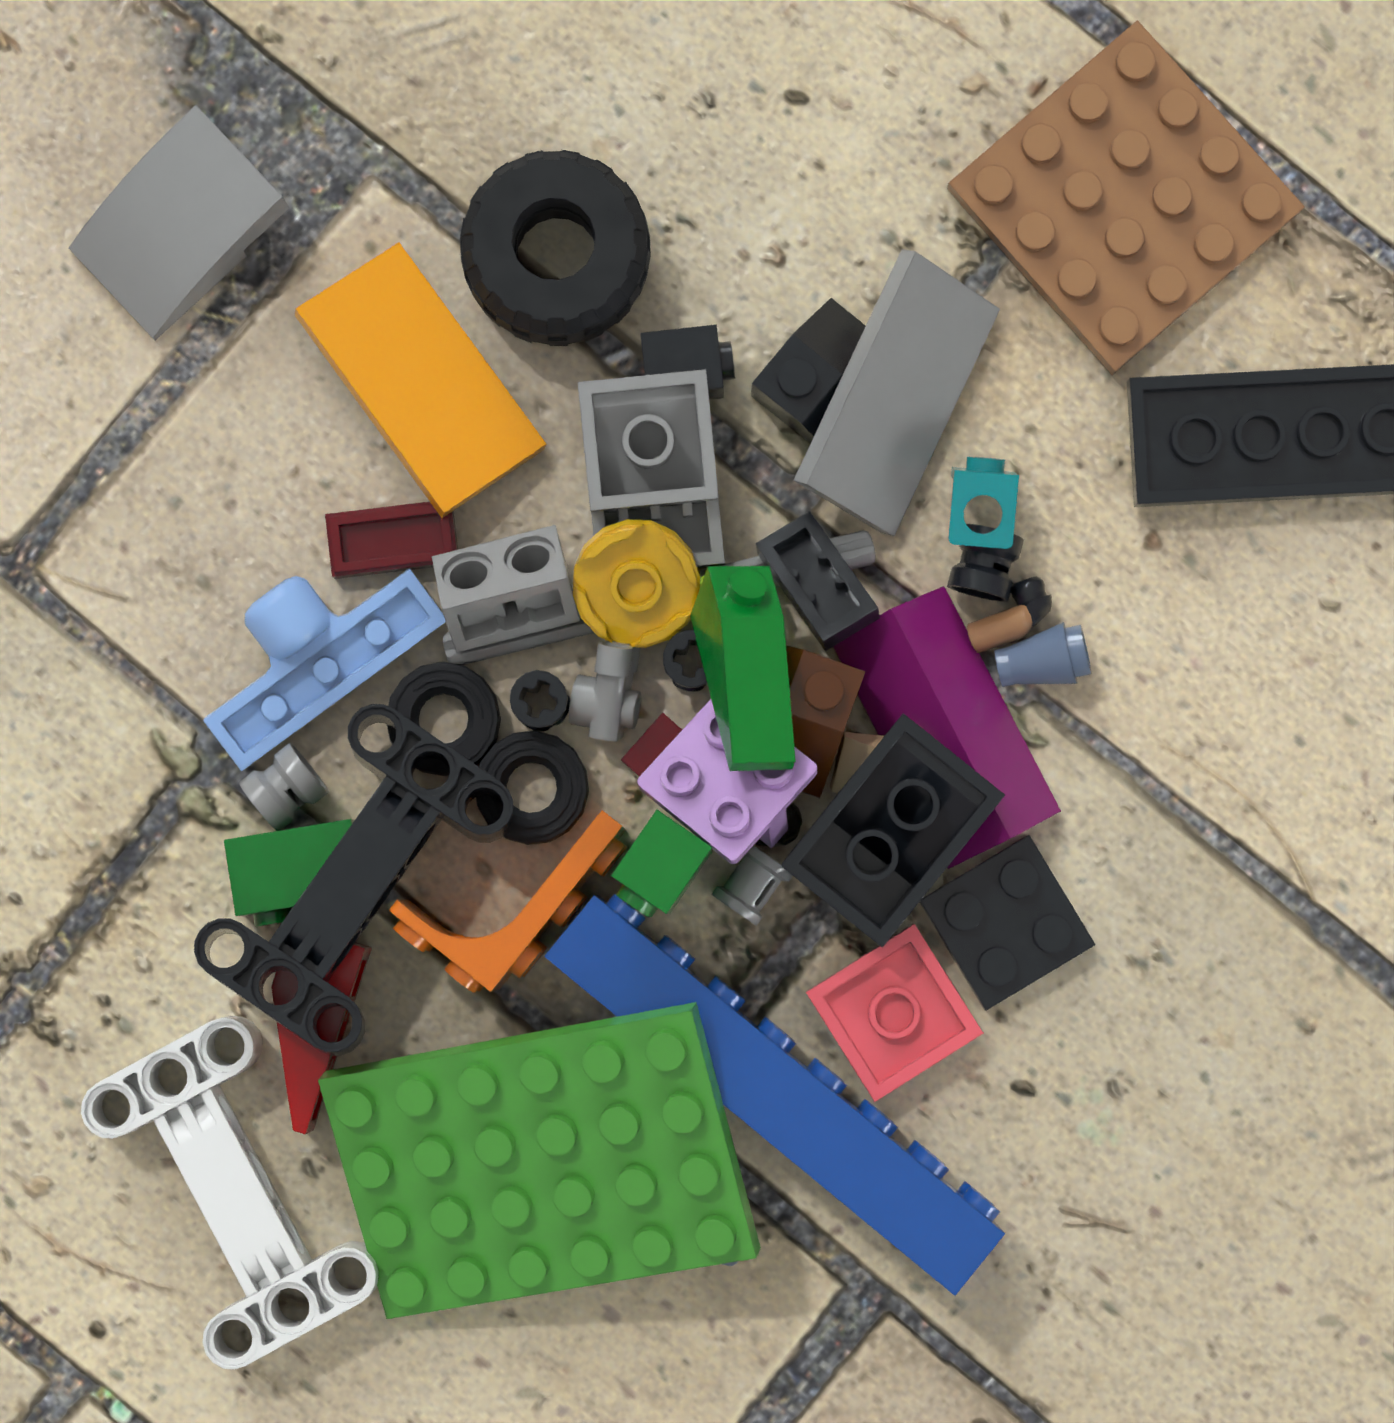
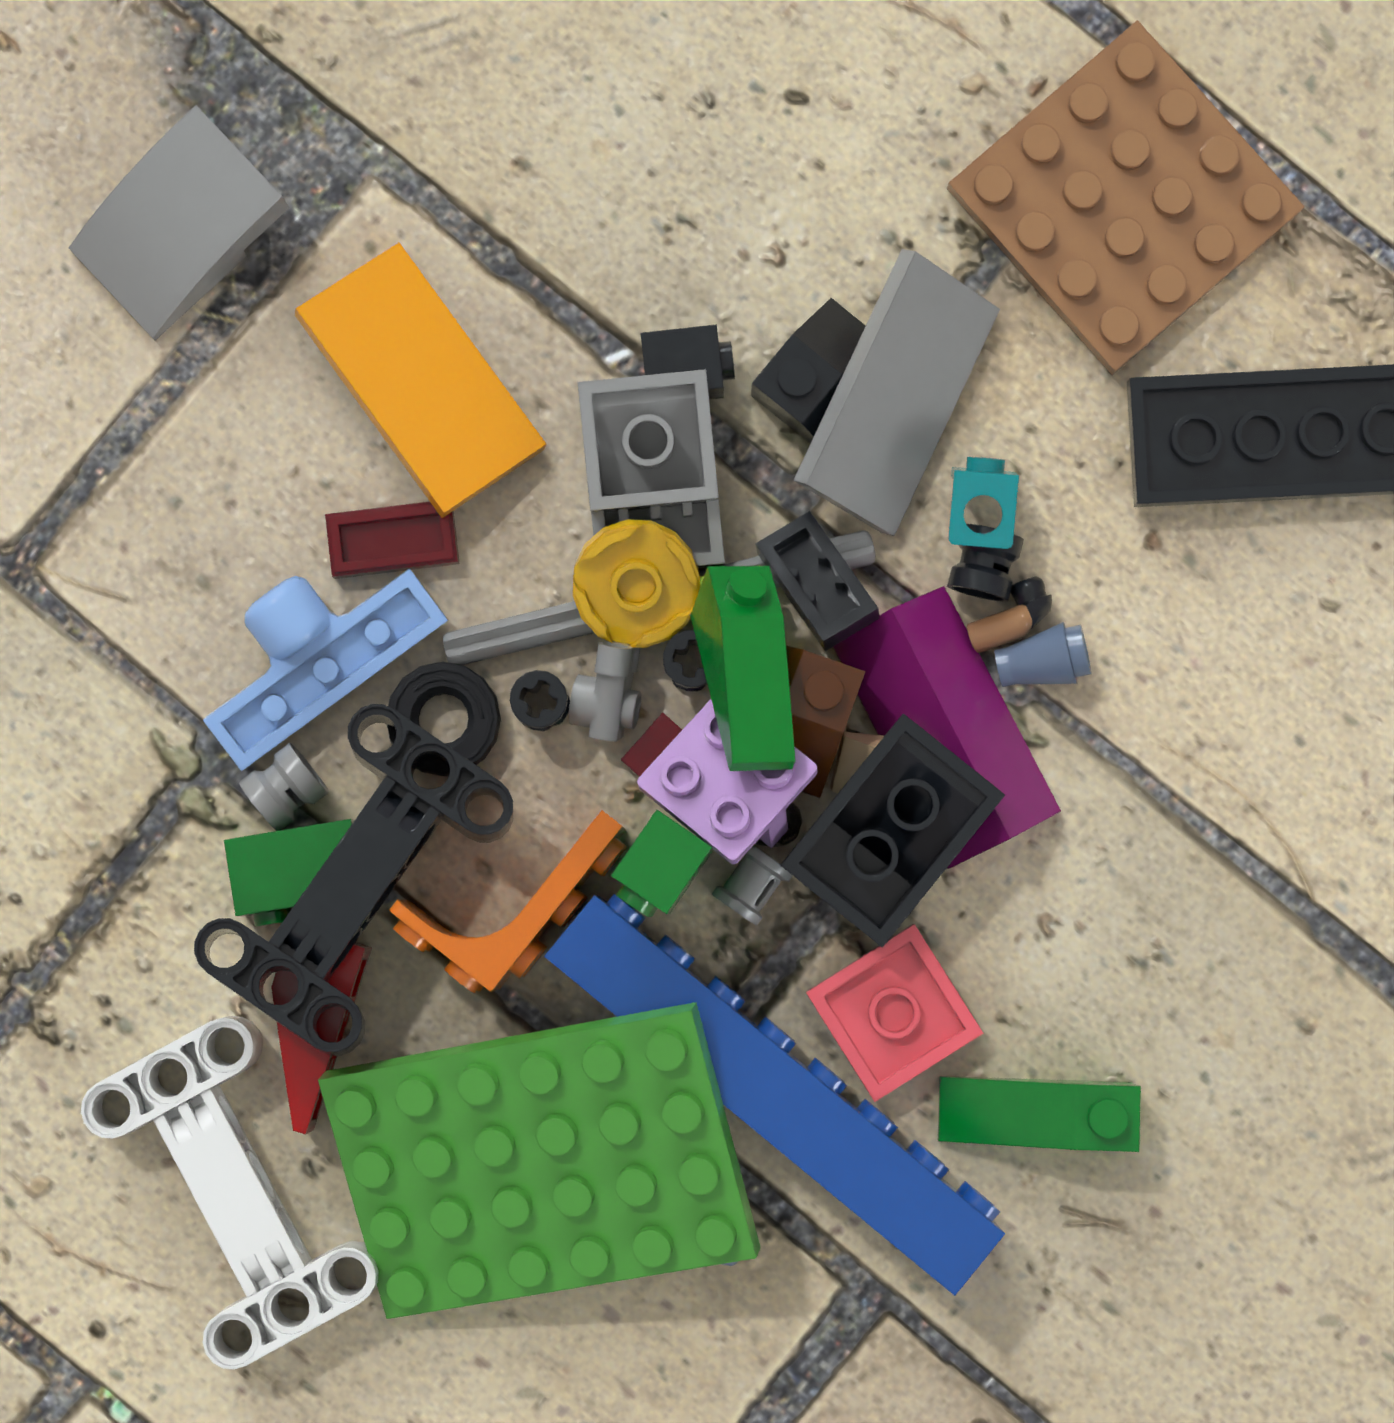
light grey brick [432,525,580,653] -> none
black tyre [460,150,651,346] -> none
black tyre [476,730,589,845] -> none
black plate [919,835,1096,1011] -> none
none -> green slope [938,1076,1141,1152]

